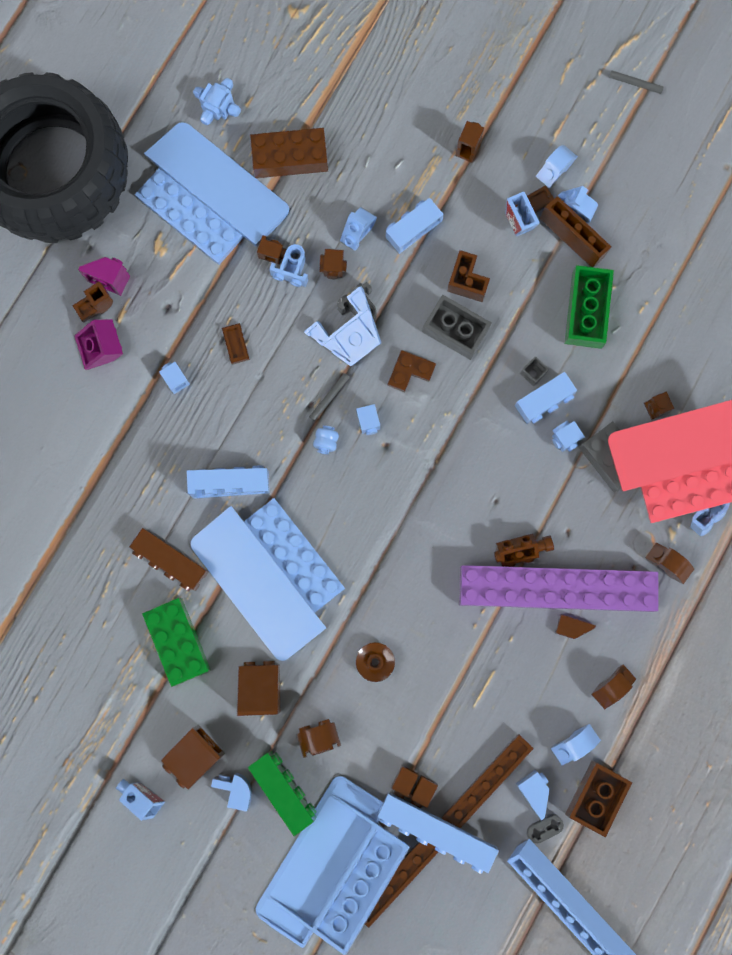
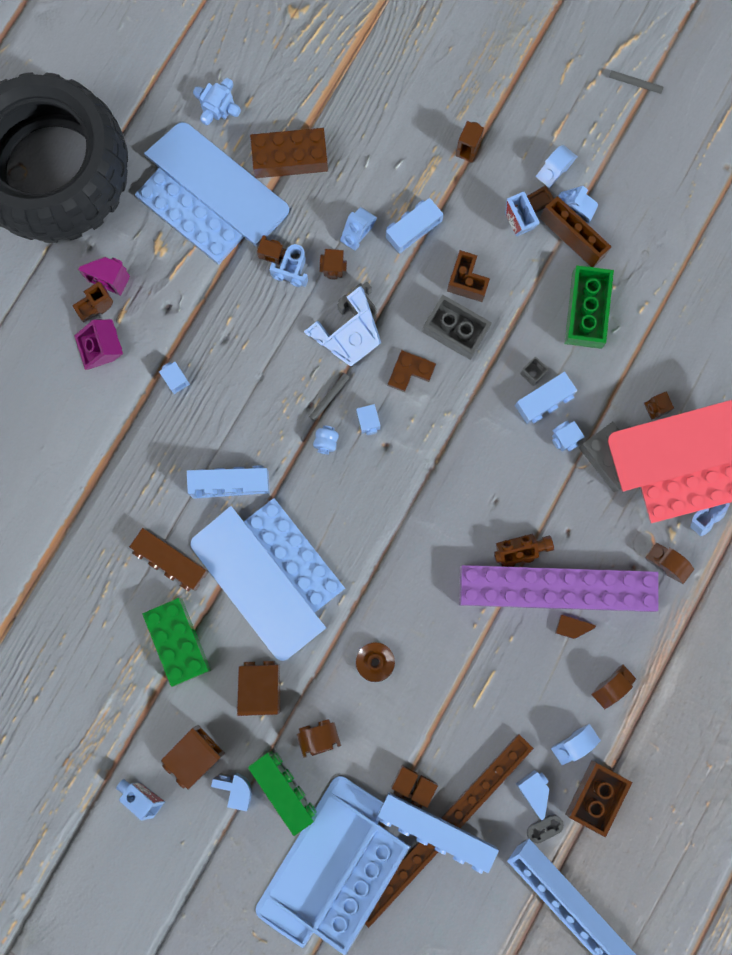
reddish brown tile [222,323,250,365] -> none

